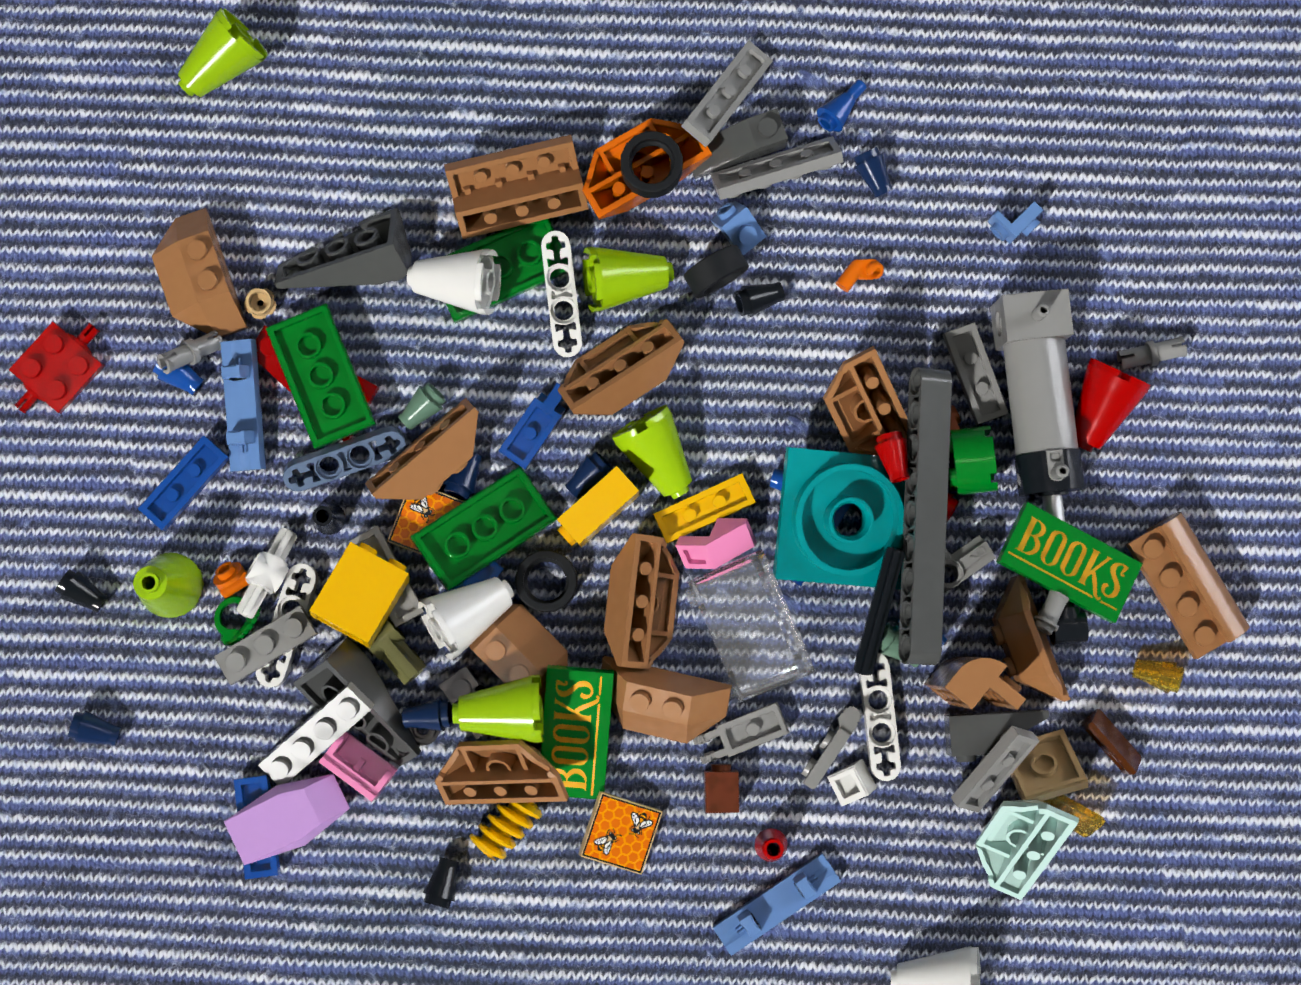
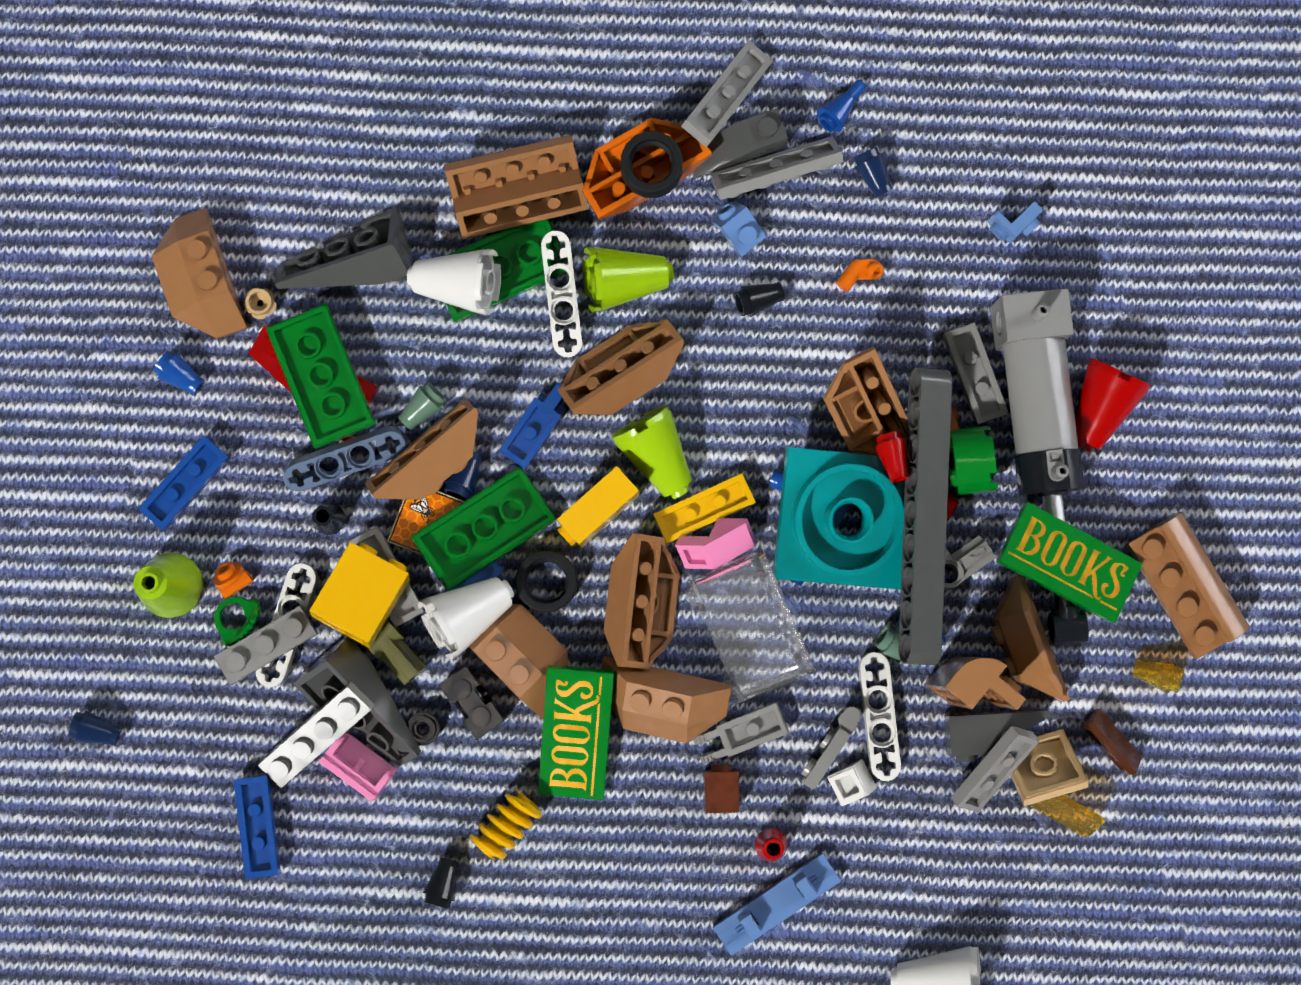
red plate [9,322,105,414] -> none
black cone [55,569,108,613] -> none
light grey pin [157,330,223,374] -> none
lime cone [178,8,268,97] -> none
medium blue hinge [220,339,266,472] -> none
lavender piece [224,773,350,865] -> none
white axle [236,528,297,619] -> none
dark blue cone [402,698,453,731] -> none
medium nougat wedge [434,739,569,805] -> none
lime cone [452,675,544,743] -> none
dark blue cone [565,451,613,499] -> none
tile [578,791,663,875] -> none
black tyre [684,245,749,298] -> none
black axle [853,547,905,675] -> none
light aqua wedge [975,800,1079,900] -> none
light grey pin [1033,590,1069,635] -> none
light grey pin [1117,336,1187,371] -> none

